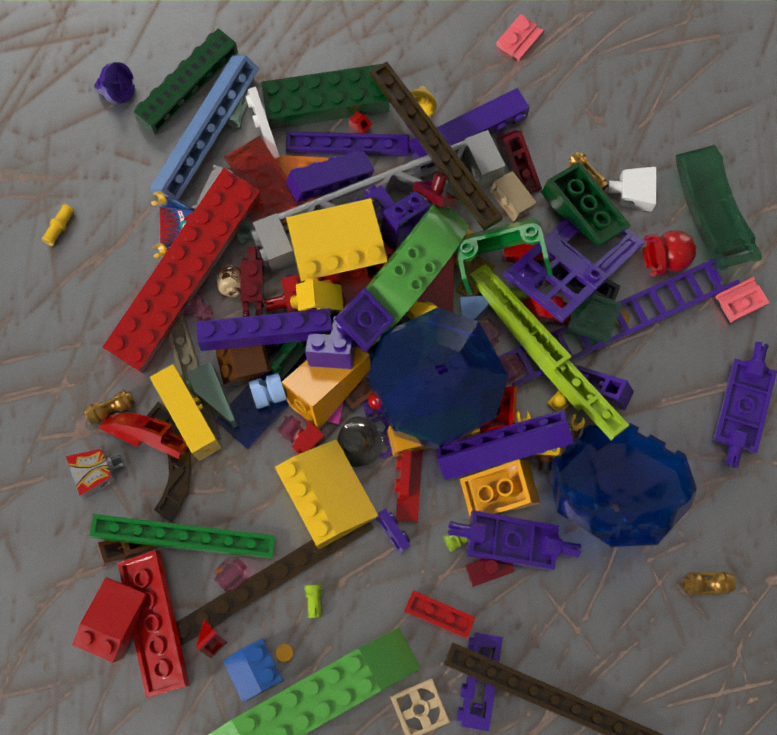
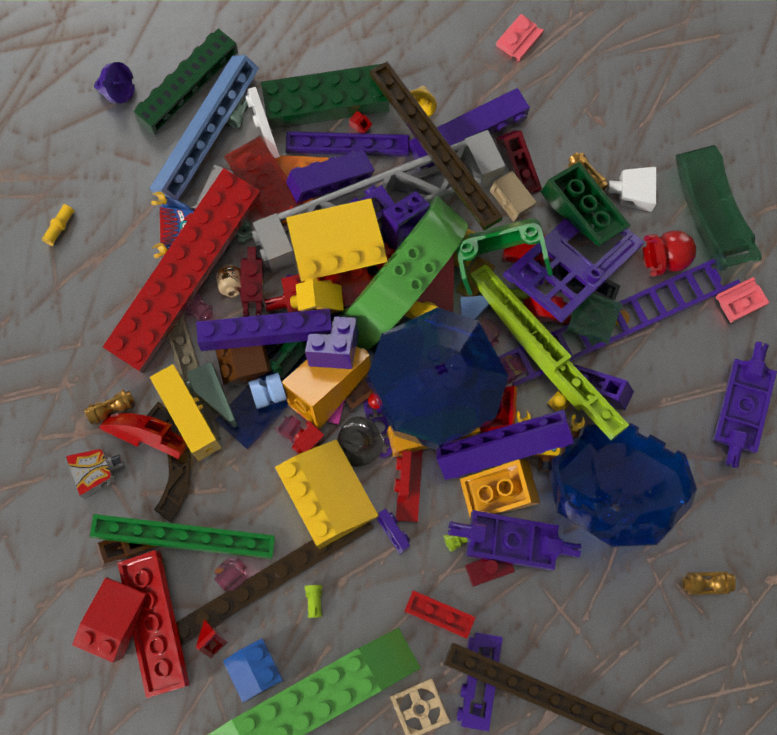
light orange piece [275,644,293,662] -> none
dark purple tile [334,288,395,351] -> none
dark red tile [413,173,458,208] -> none

